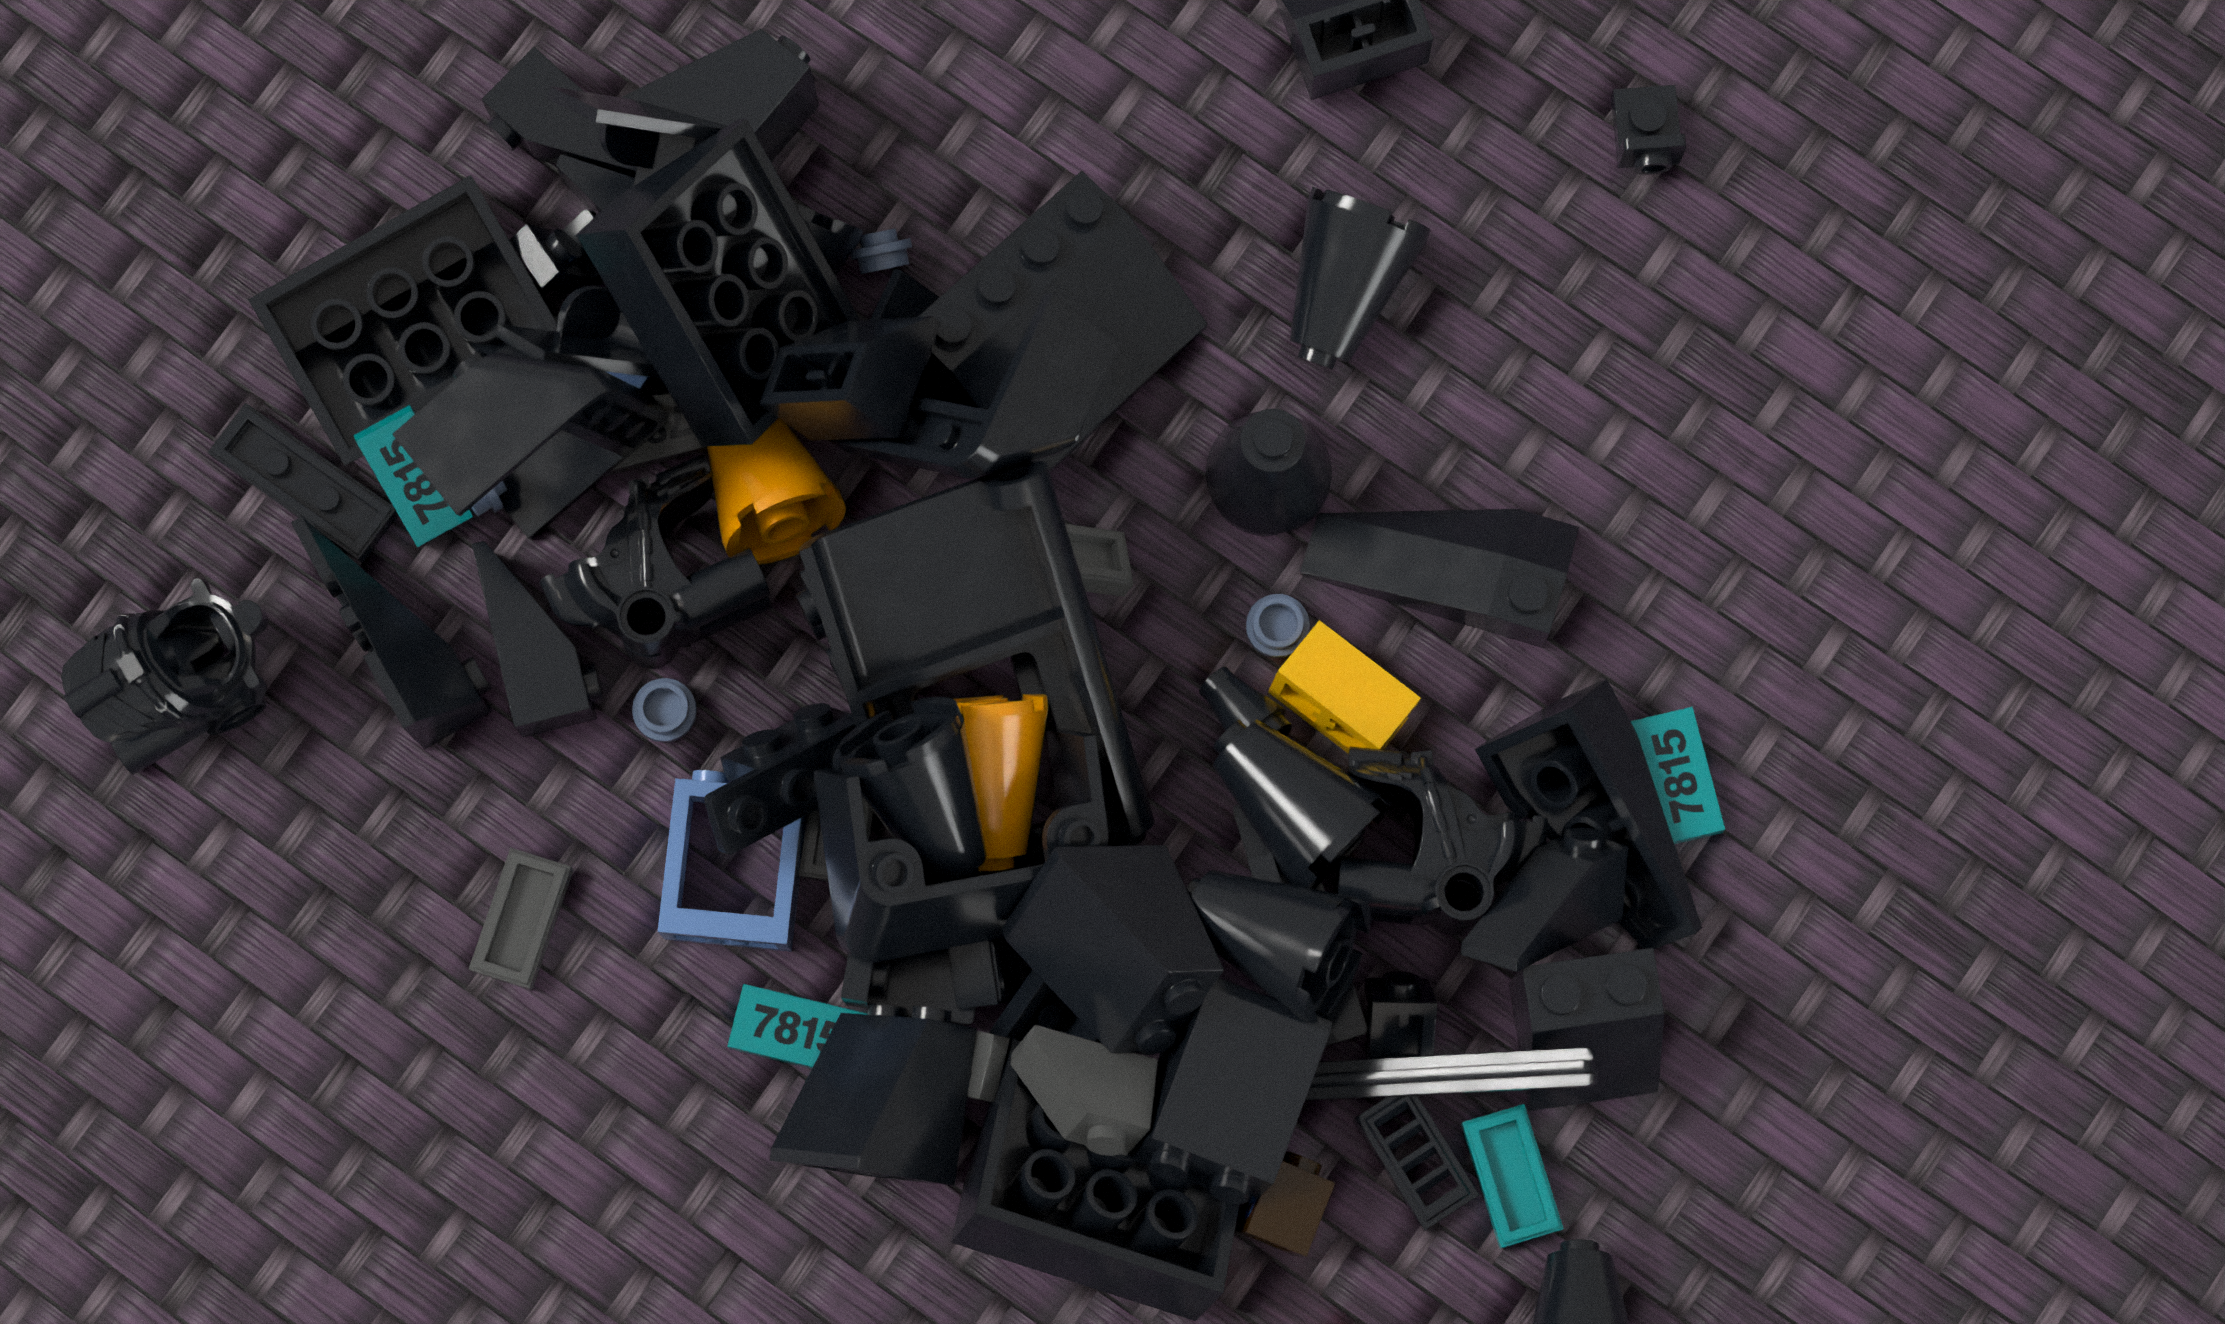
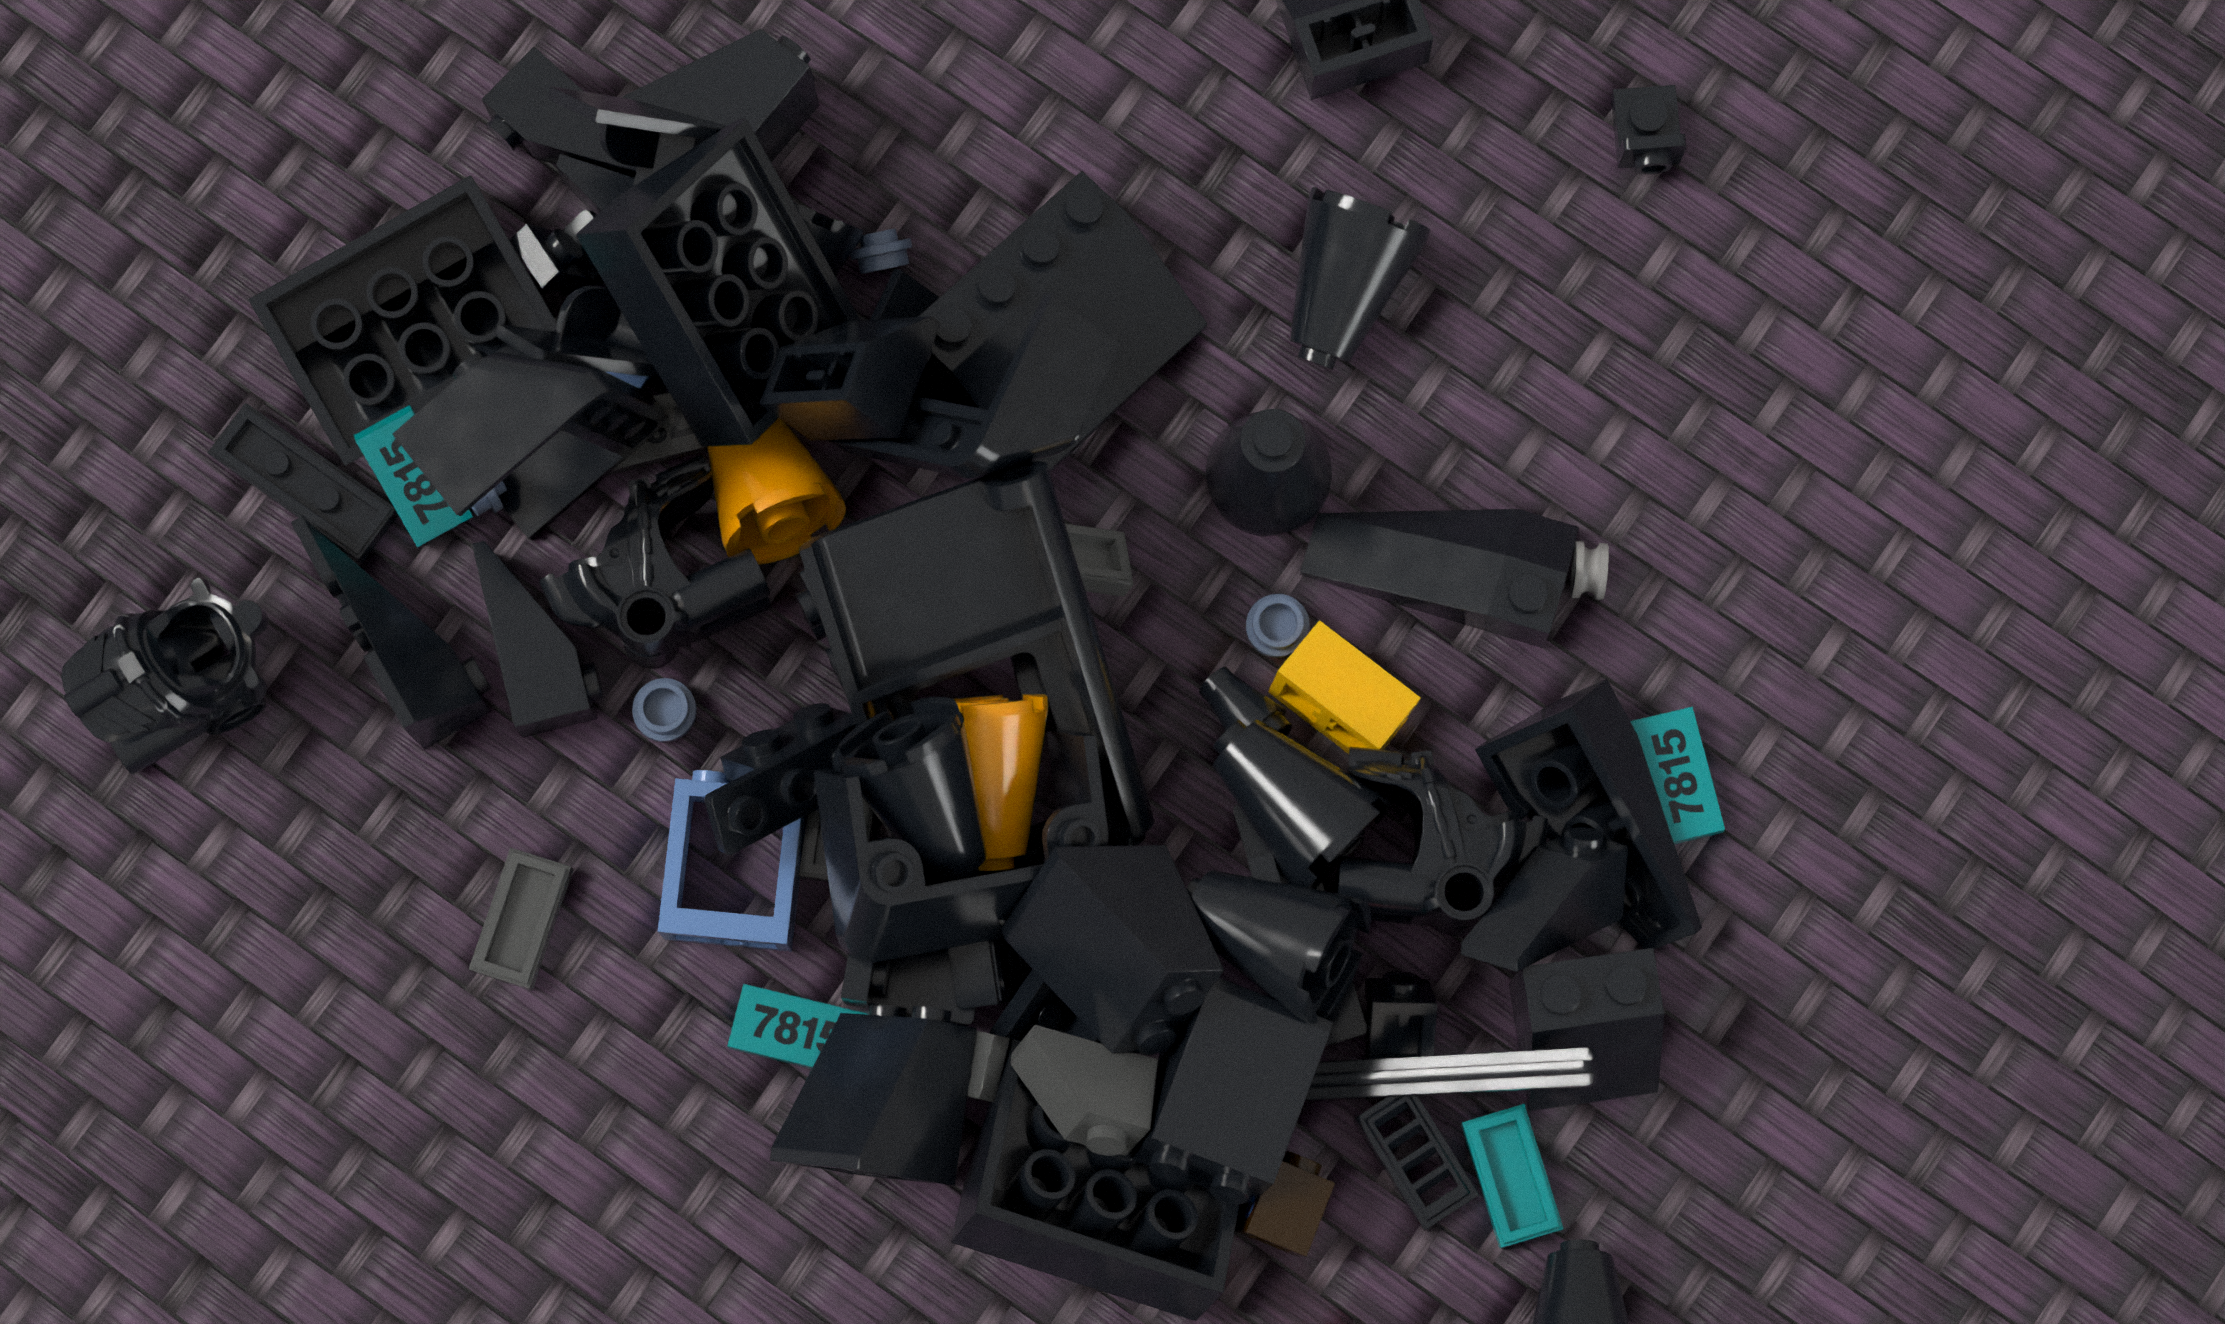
none -> light grey bush [1570,541,1609,600]

